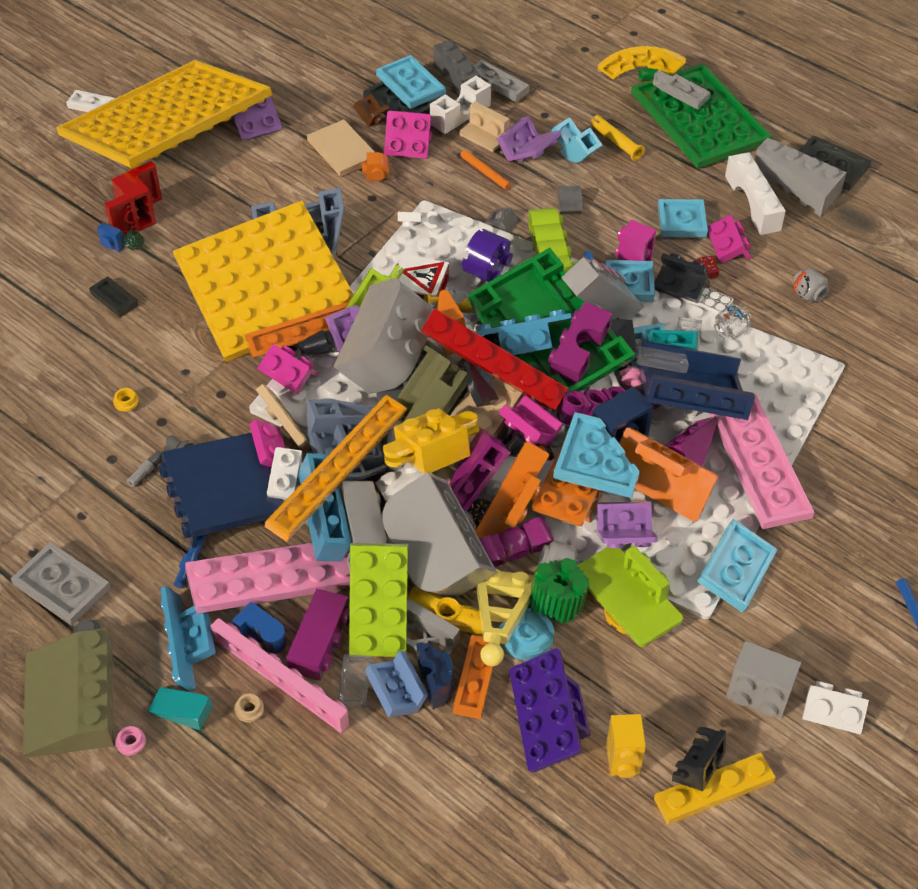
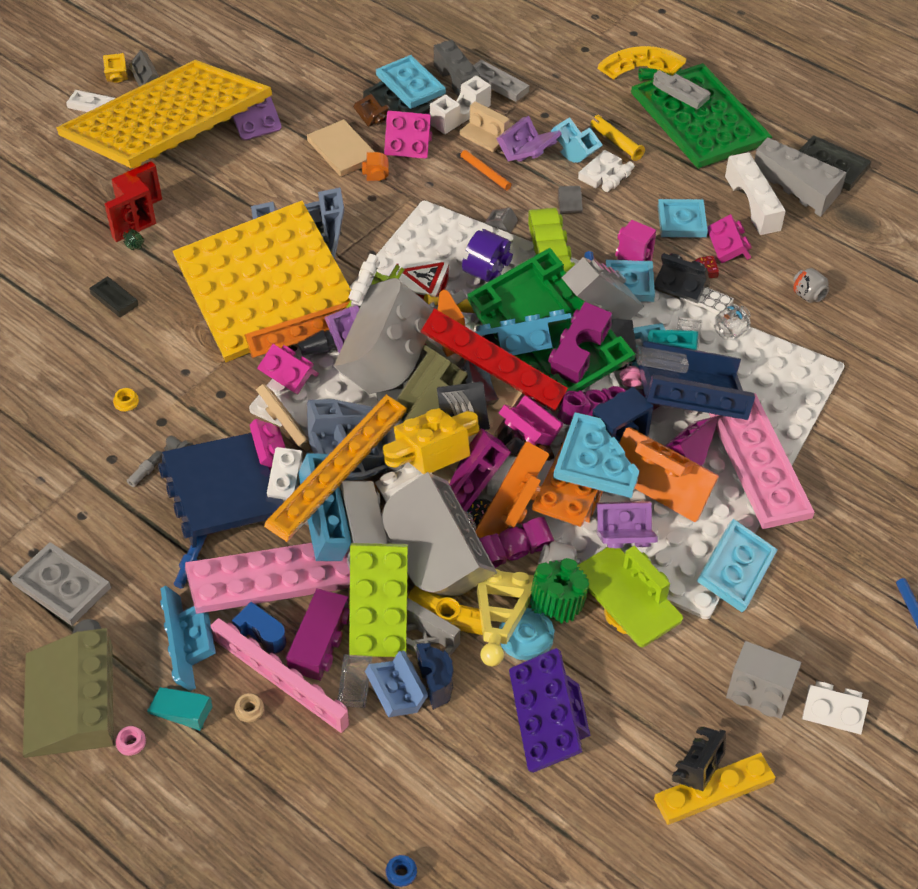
blue plate [97,222,125,252] -> none
white plate [398,211,437,229] -> none
orange plate [453,635,494,719] -> none
yellow brick [606,714,646,778] -> none
none -> yellow bracket [103,53,128,83]
none -> dark grey plate [129,49,159,87]
none -> white plate [348,254,380,309]
none -> blue plate [386,855,417,887]
none -> black sticker [437,382,490,430]
none -> white plate [578,150,635,192]

